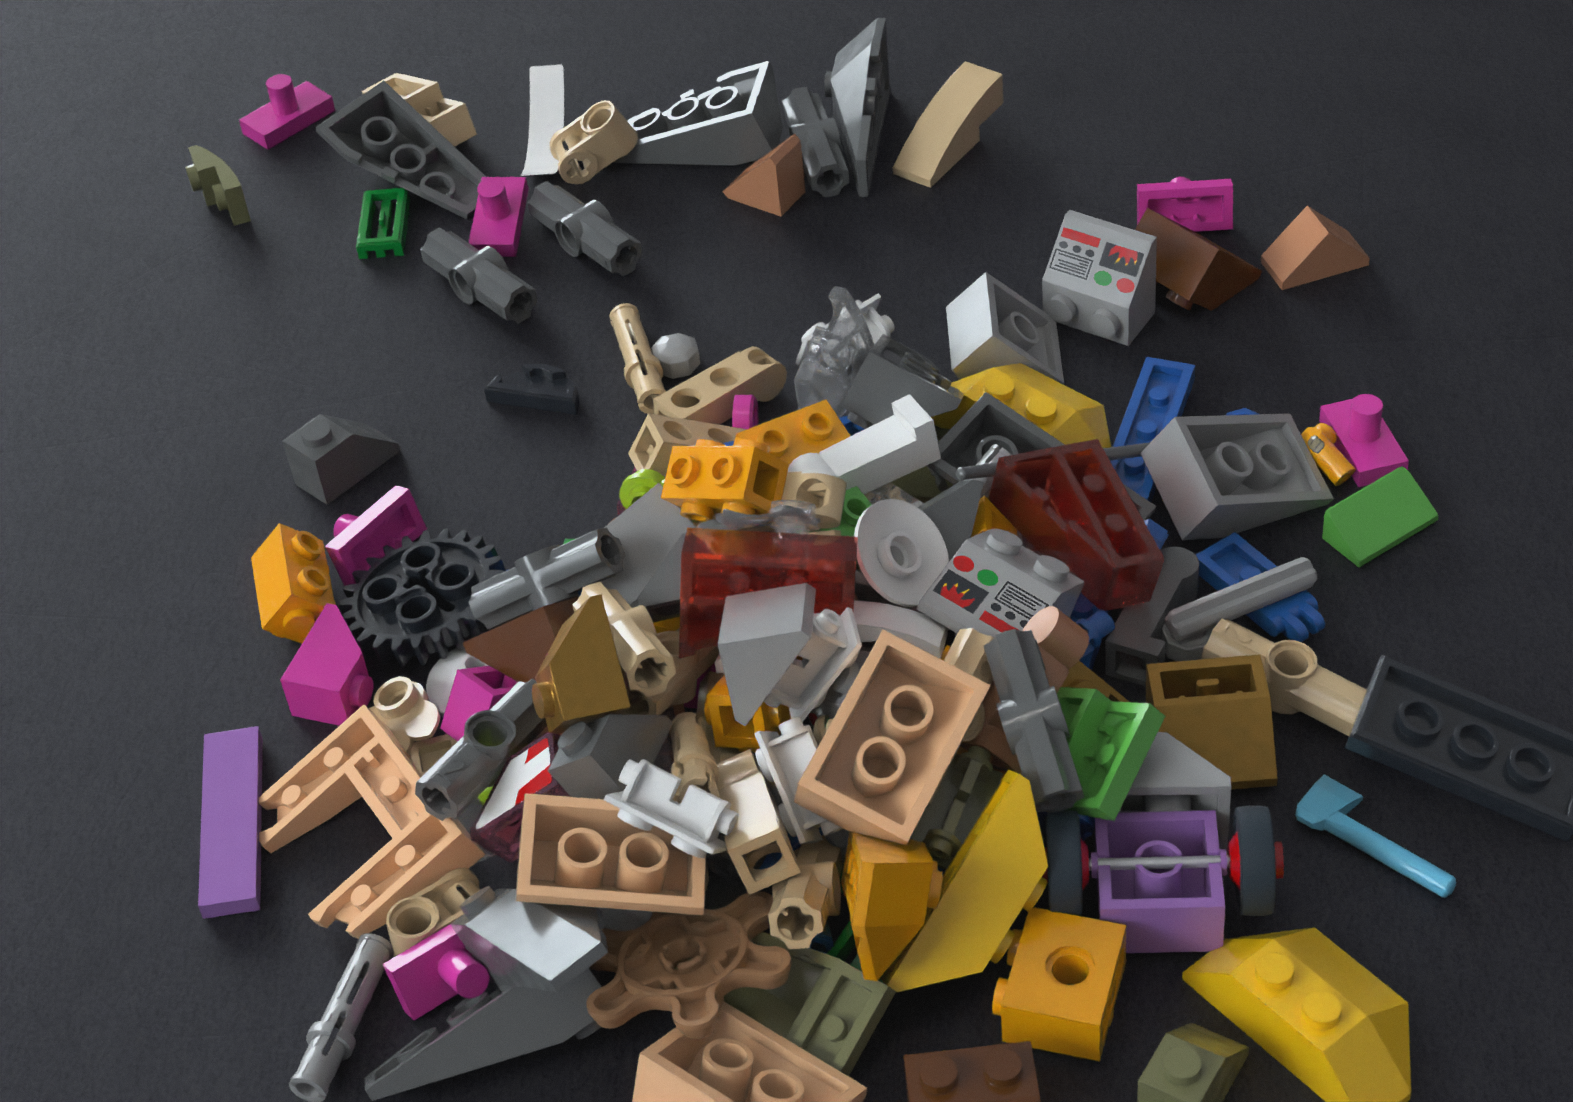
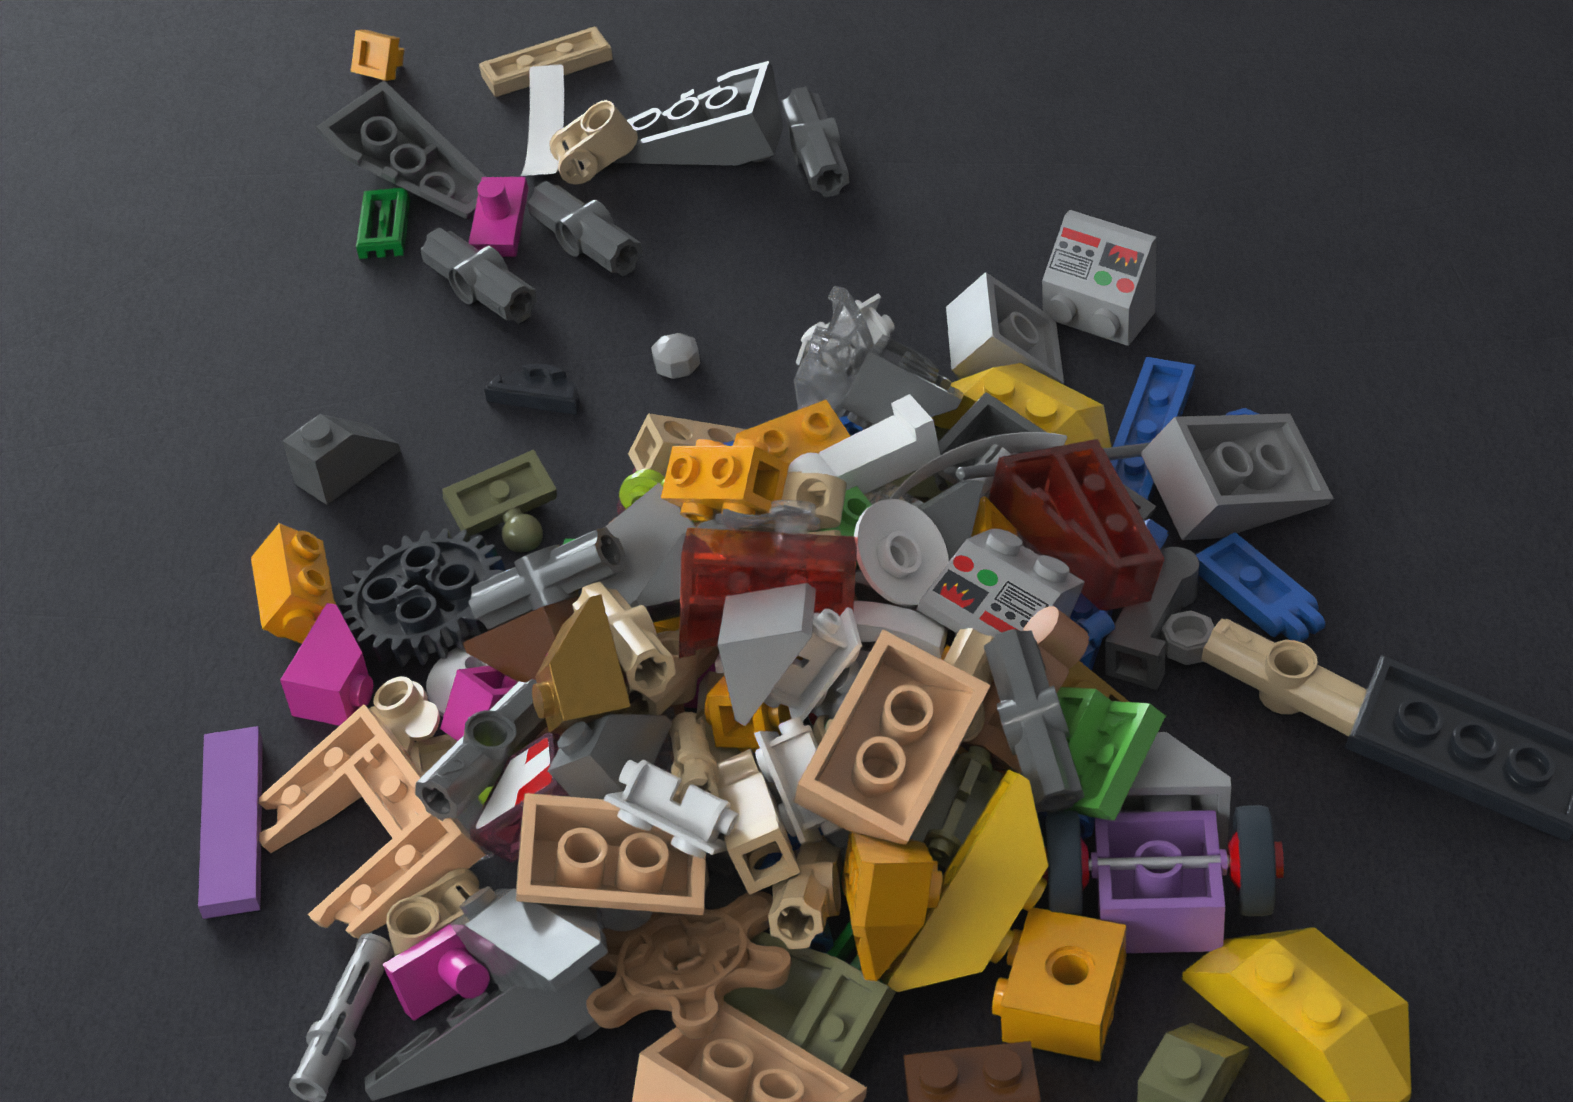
olive slope [185,145,251,226] -> none
dark pink tile [239,74,335,150] -> none
dark pink tile [325,485,427,586] -> none
tan slope [362,73,477,147] -> none
tan pin [609,303,666,414] -> none
tan leg [653,347,787,425] -> none
nougat slope [723,134,806,217] -> none
dark pink tile [732,395,759,430] -> none
dark grey wedge [824,18,891,197] -> none
tan slope [893,61,1003,188] -> none
reddish brown slope [1135,208,1263,311] -> none
dark pink tile [1137,177,1233,231] -> none
pearl gold slope [1146,654,1277,790] -> none
light grey axle [1165,557,1317,641] -> none
nougat slope [1261,206,1369,290] -> none
medium azure piece [1295,774,1456,897] -> none
light orange arm [1301,423,1356,486] -> none
dark pink tile [1319,394,1409,487] -> none
bright green slope [1322,466,1438,567] -> none
none -> light orange tile [351,30,405,80]
none -> olive plate [442,450,557,552]
none -> tan tile [479,27,613,97]
none -> white sticker [890,432,1068,499]

